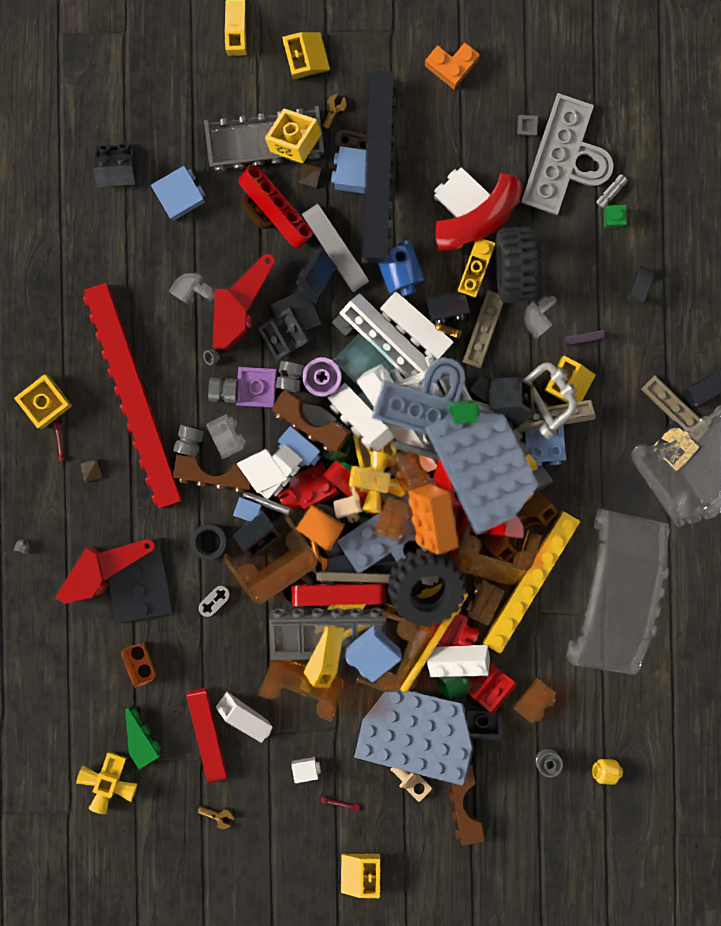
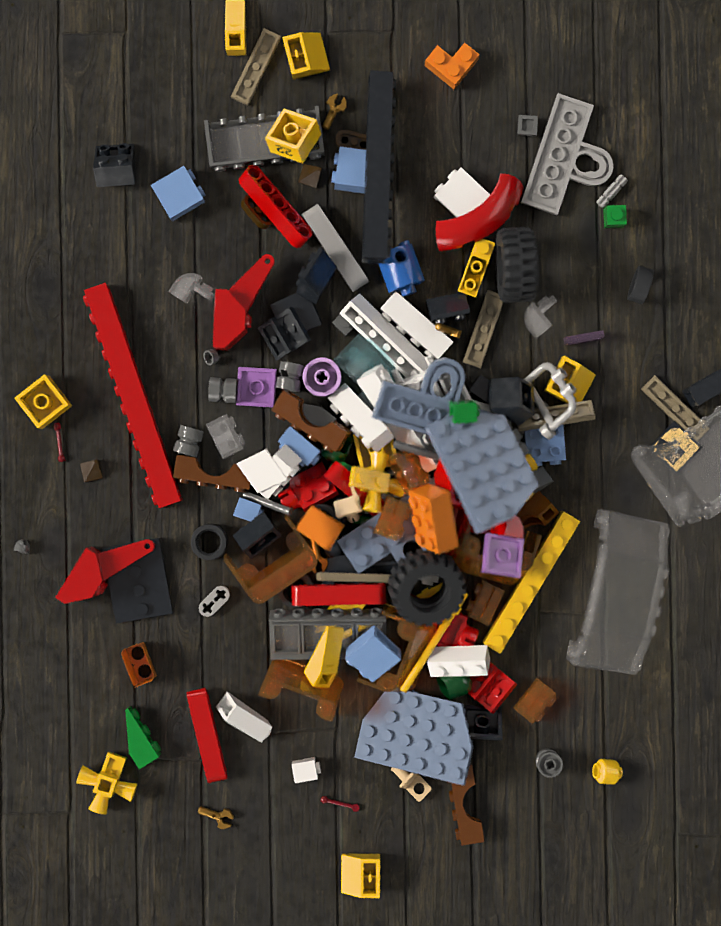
none -> dark tan tile [231,28,281,106]
none -> medium lavender plate [482,533,524,578]

